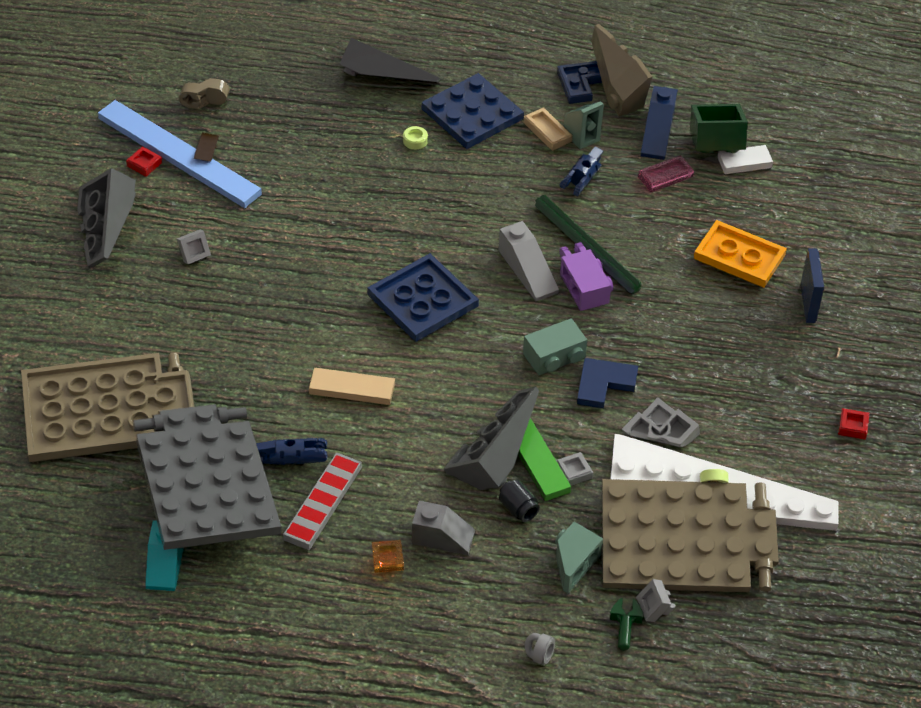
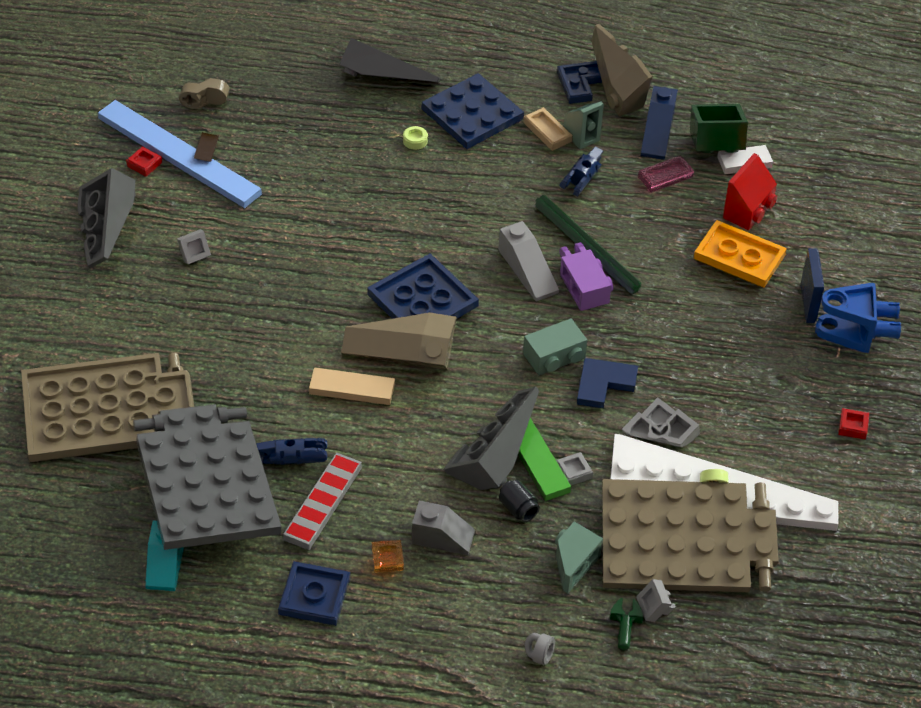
none -> dark blue tile [278,561,351,626]
none -> dark tan wedge [341,313,457,370]
none -> red slope [723,153,777,231]
none -> blue piece [815,283,901,353]

